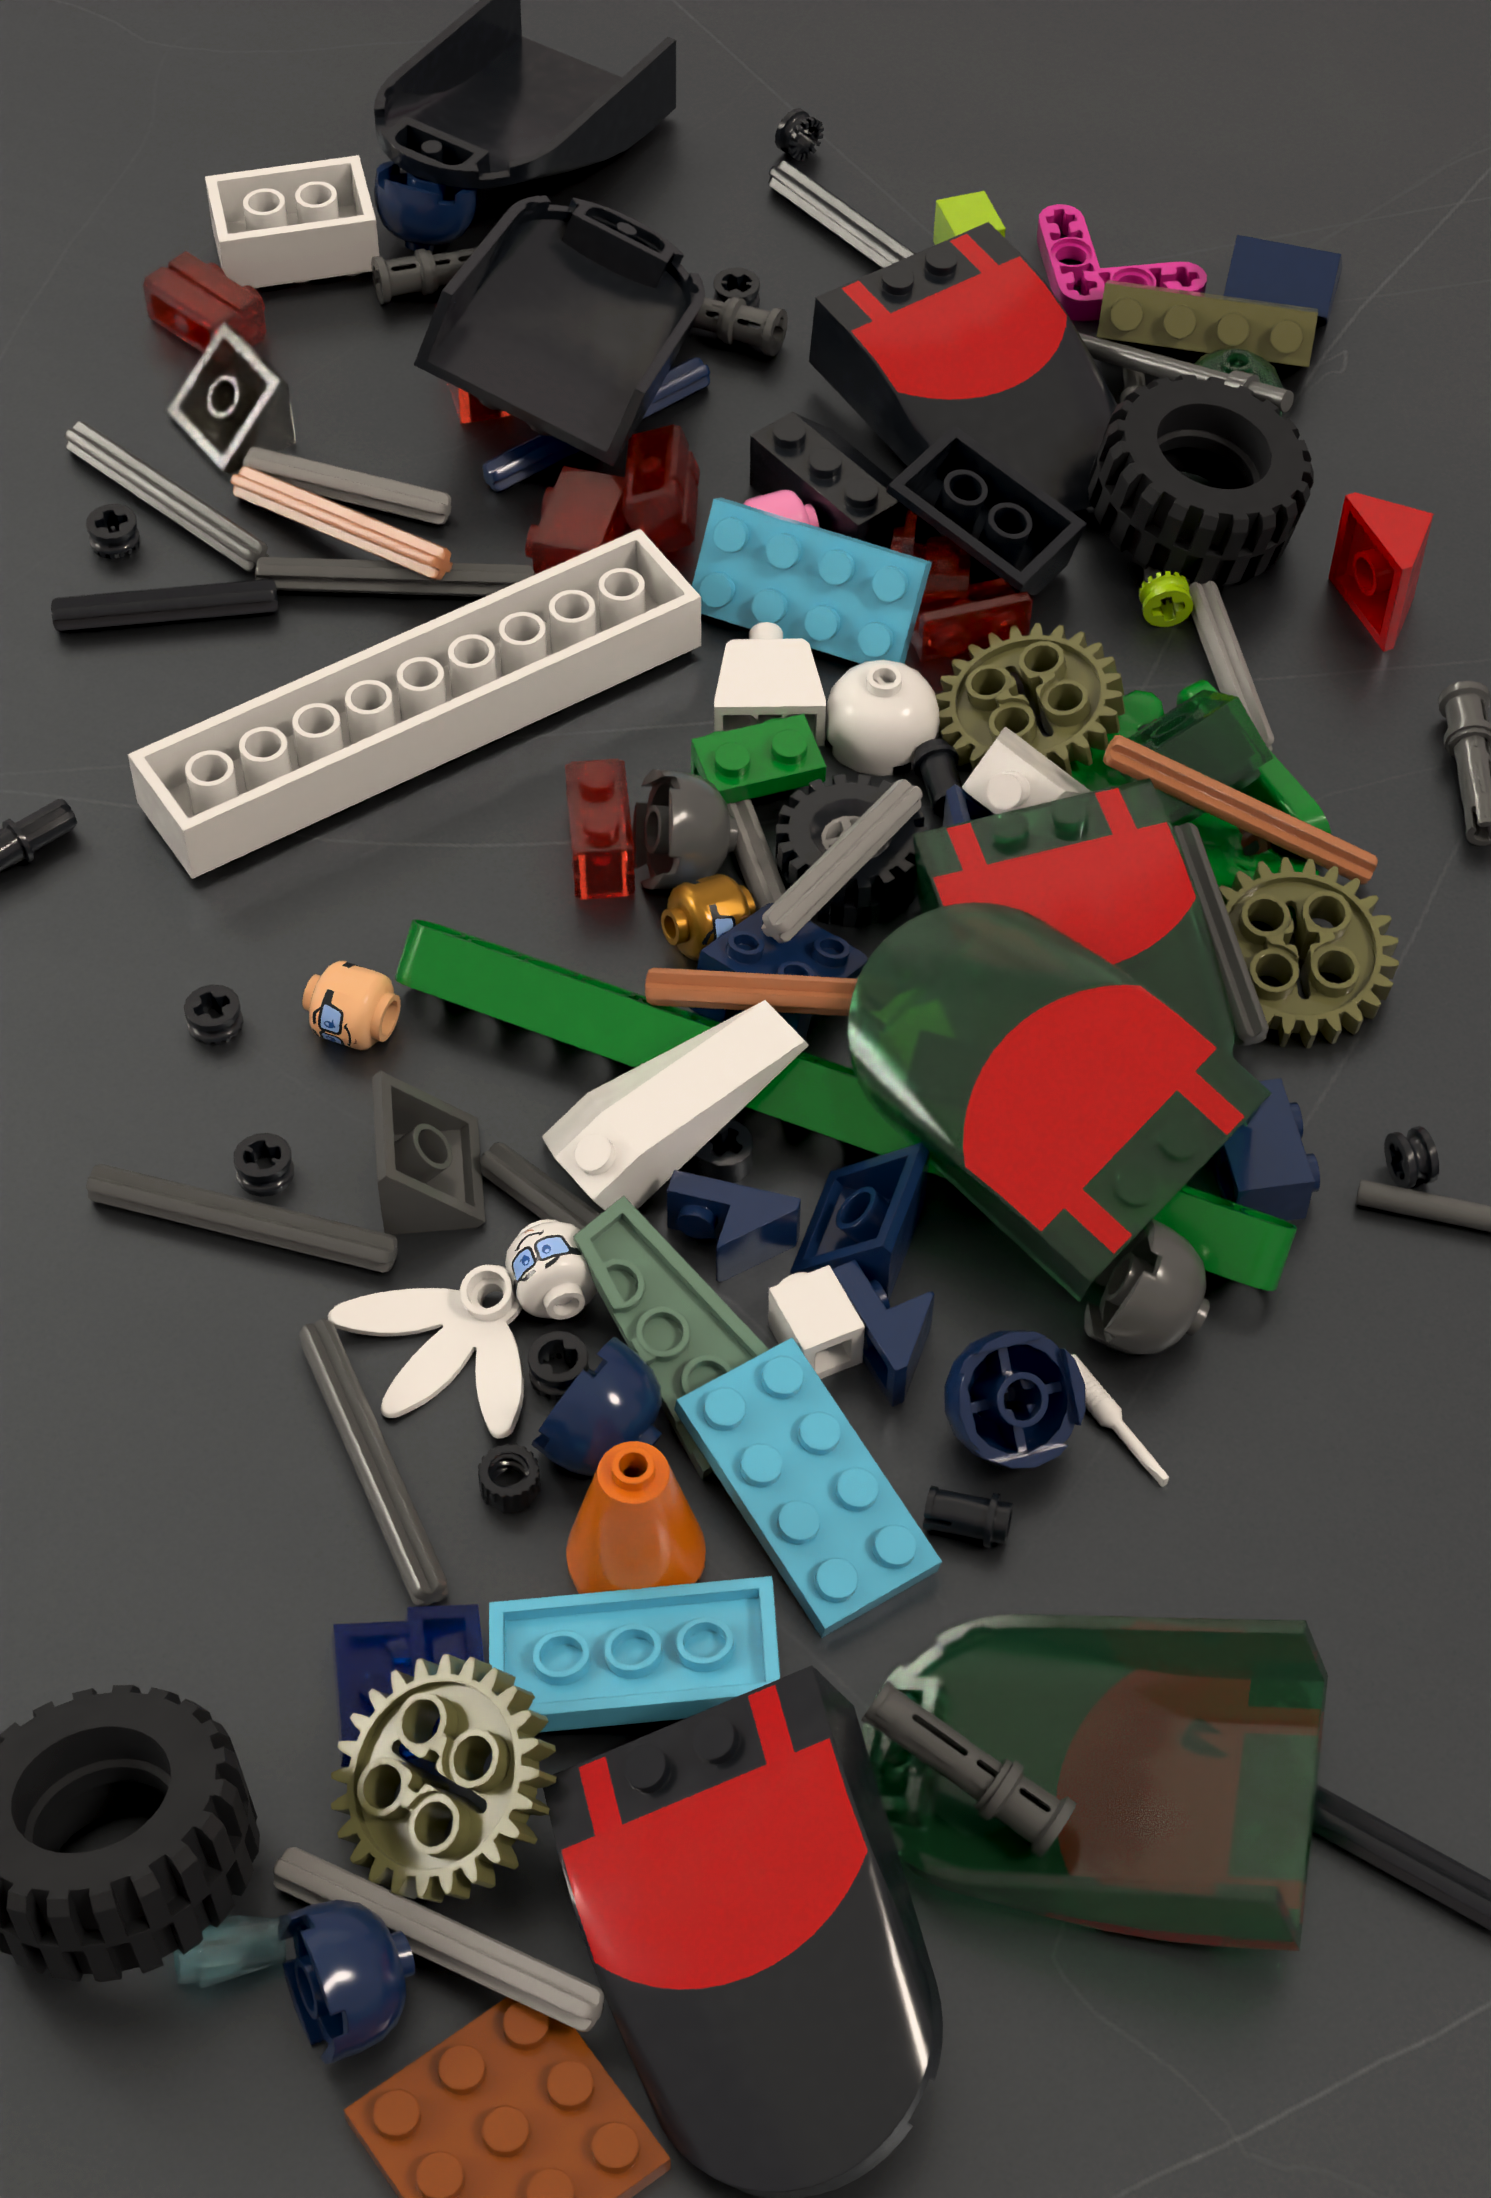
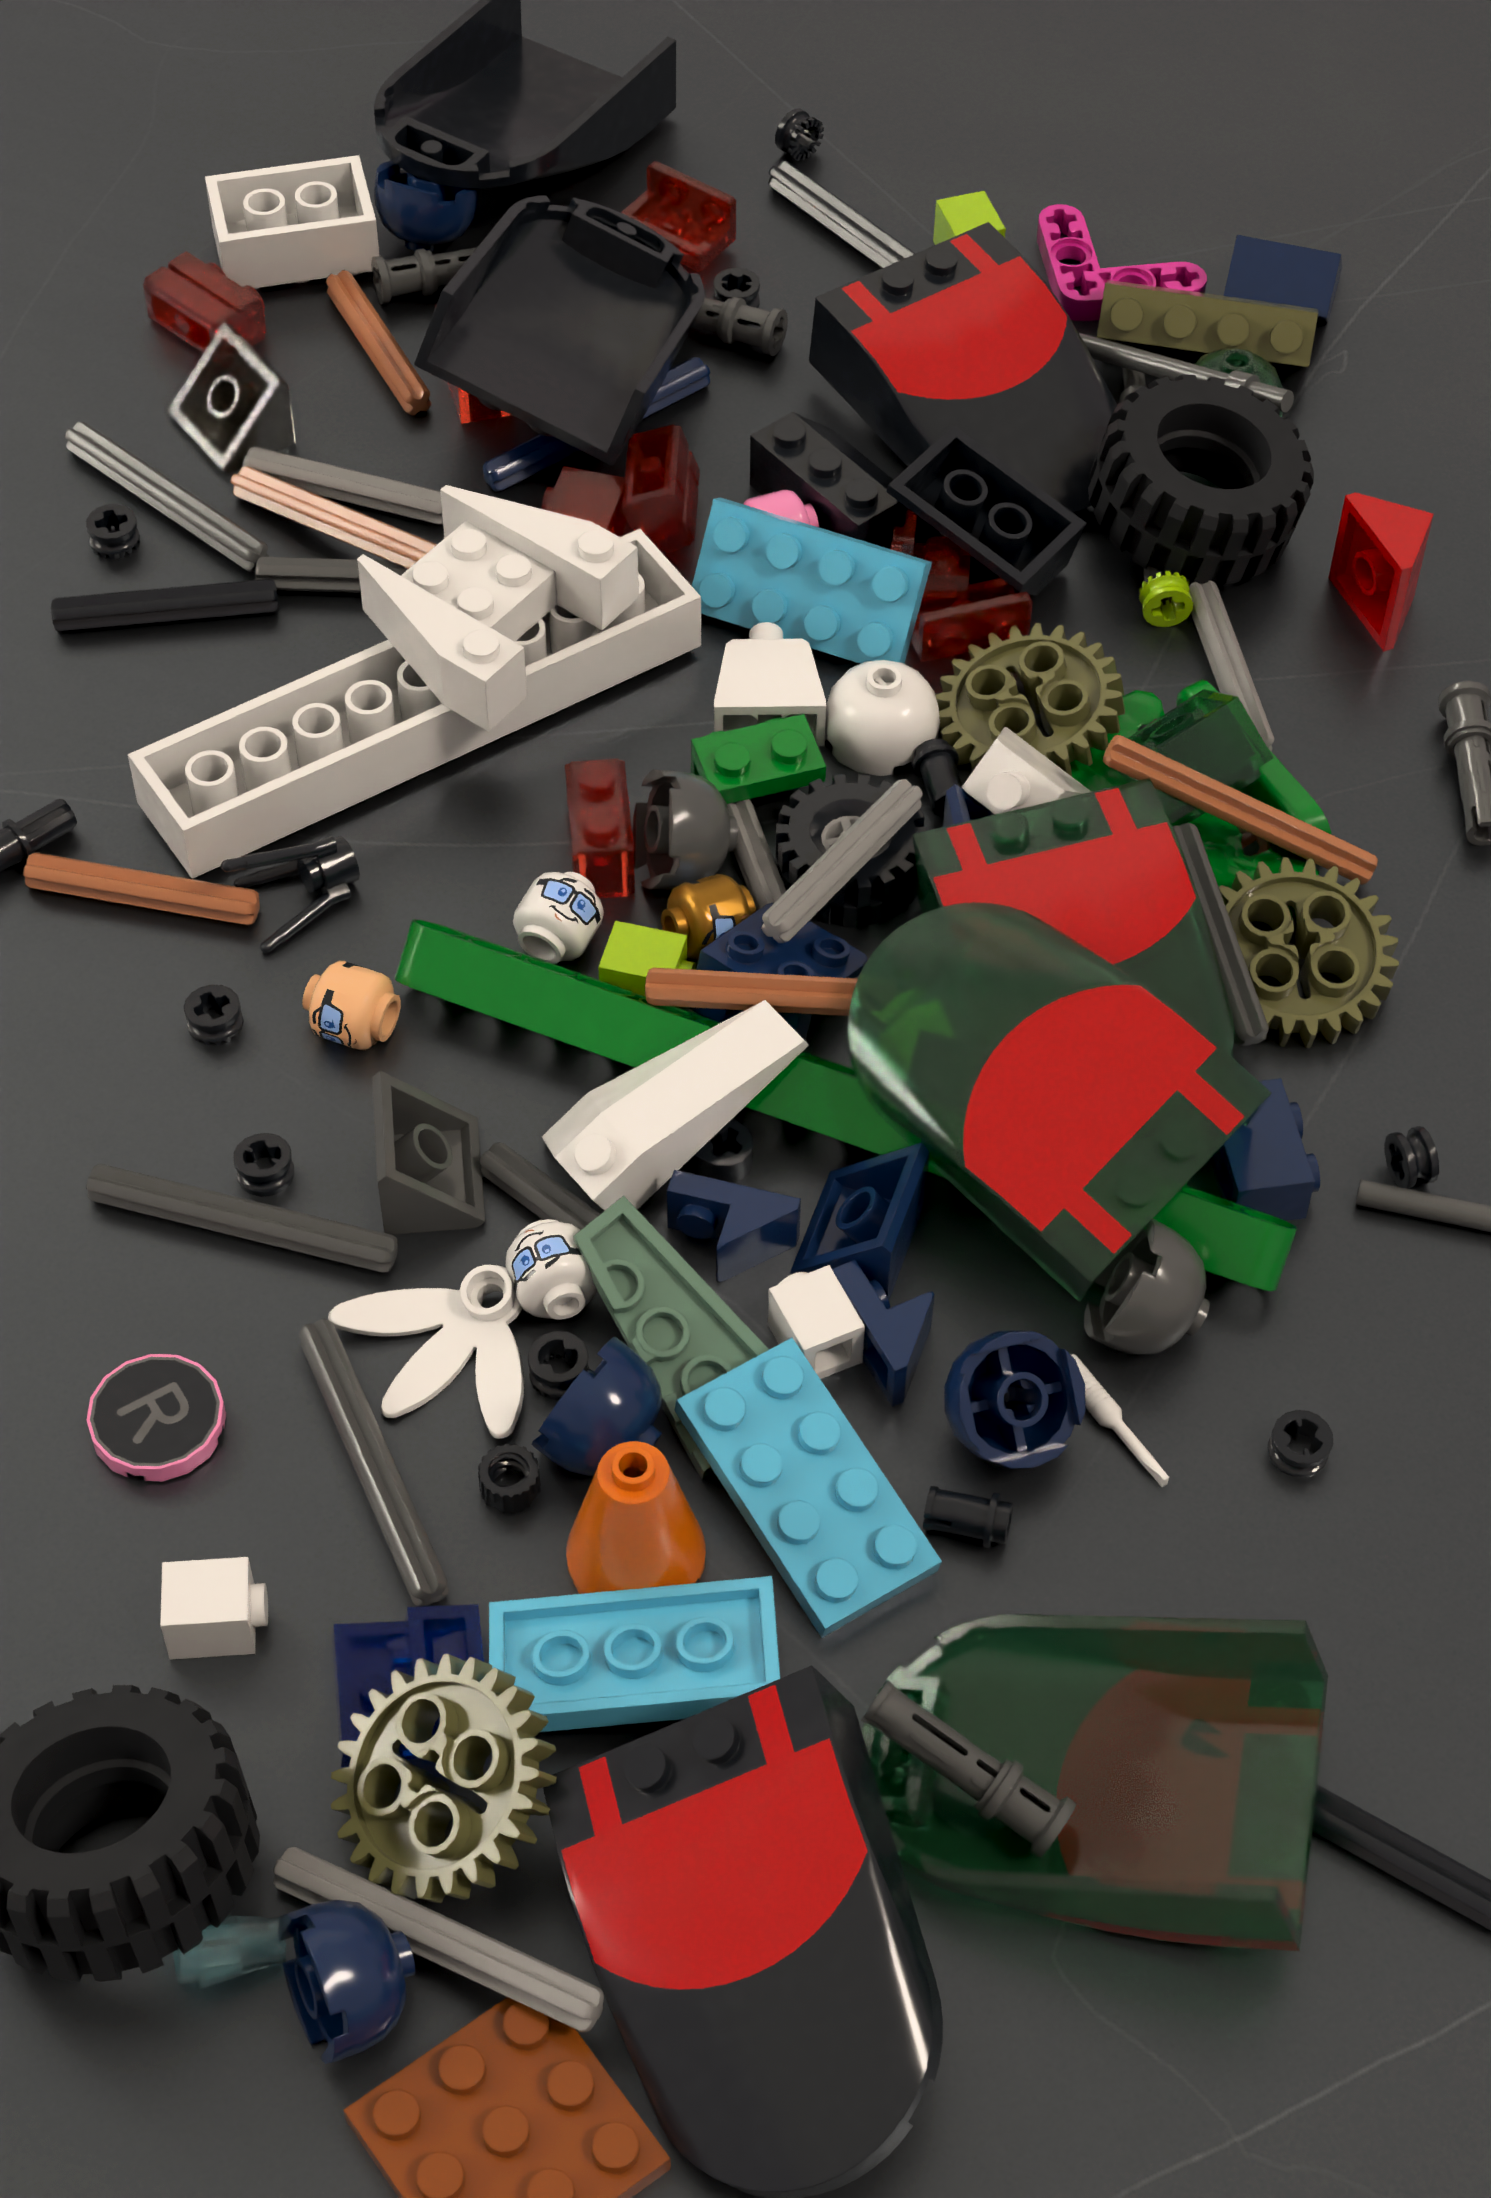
none -> nougat axle [23,853,260,926]
none -> black tile [86,1354,226,1482]
none -> white brick [160,1557,268,1660]
none -> black plant [221,836,360,953]
none -> nougat axle [326,270,431,415]
none -> white wedge [357,485,639,732]
none -> white head [513,872,604,964]
none -> lime brick [598,921,696,996]
none -> clear red bracket [621,161,736,272]
none -> black bush [1268,1410,1333,1477]

